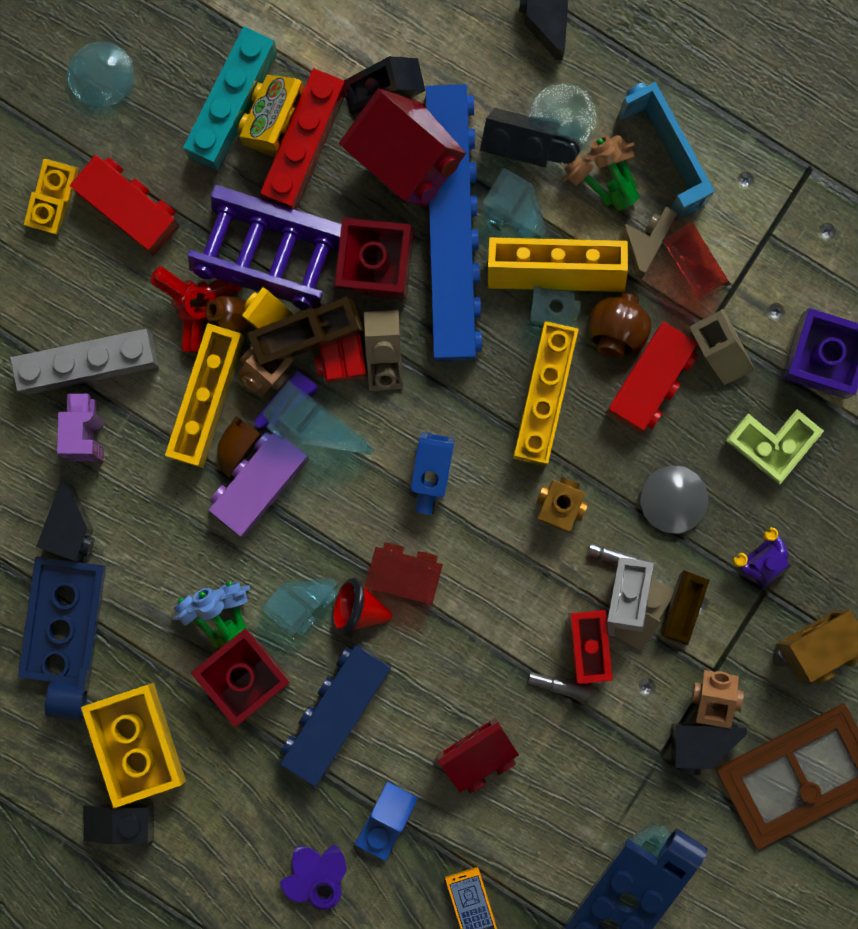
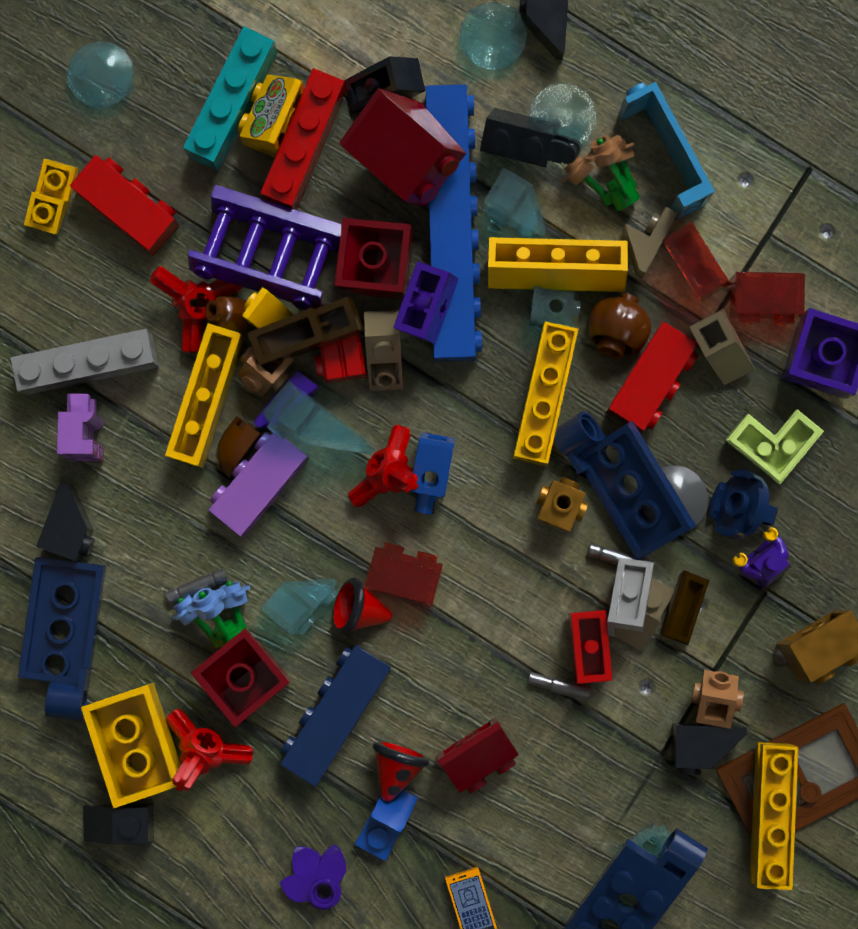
none -> flat silver wheel [165,568,228,604]
none -> red bush [166,709,253,792]
none -> red bush [348,425,419,507]
none -> hat [373,742,429,802]
none -> dark purple brick [393,261,459,344]
none -> clear light blue dish [459,2,527,70]
none -> dark blue hinge [554,411,696,560]
none -> dark blue tile [709,469,778,540]
none -> clear red brick [730,272,805,325]
none -> yellow brick [750,742,798,890]

